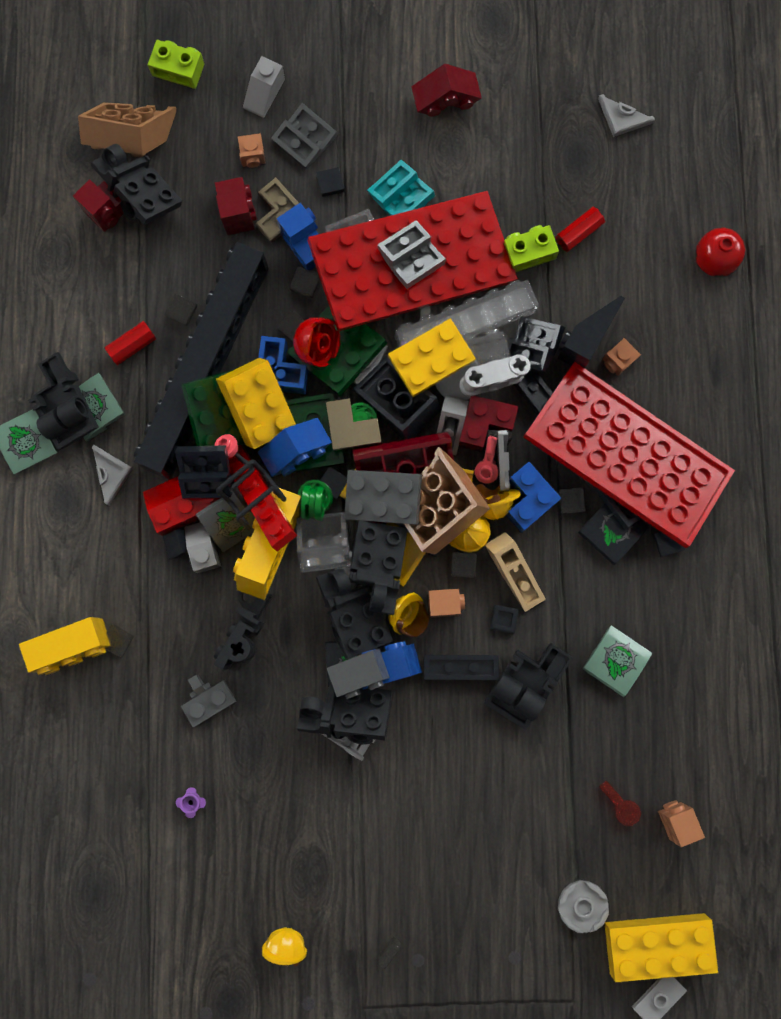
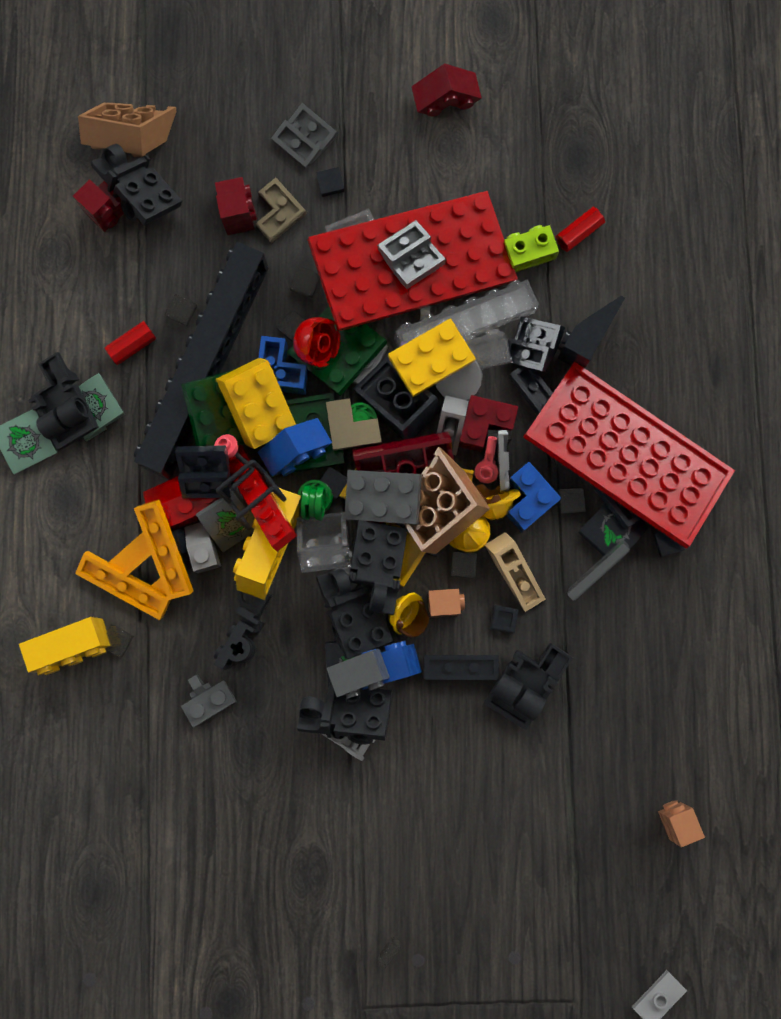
light grey tile [92,445,133,506] -> none
lime brick [148,40,204,89] -> none
medium lavender plate [176,787,206,818] -> none
nougat bracket [238,133,266,168] -> none
light grey slope [243,56,285,118] -> none
yellow piece [262,927,307,966] -> none
blue brick [277,202,318,272] -> none
teal slope [367,160,435,216] -> none
light grey piece [459,354,531,396] -> none
light grey tile [558,880,609,933] -> none
sand green slope [583,625,652,697] -> none
light grey tile [598,94,655,137] -> none
clear red plate [599,780,641,826] -> none
nougat bracket [602,338,641,376] -> none
yellow brick [605,913,718,982] -> none
red cylinder [696,227,746,277] -> none
none -> light orange plate [75,500,194,620]
none -> dark grey tile [567,539,630,601]

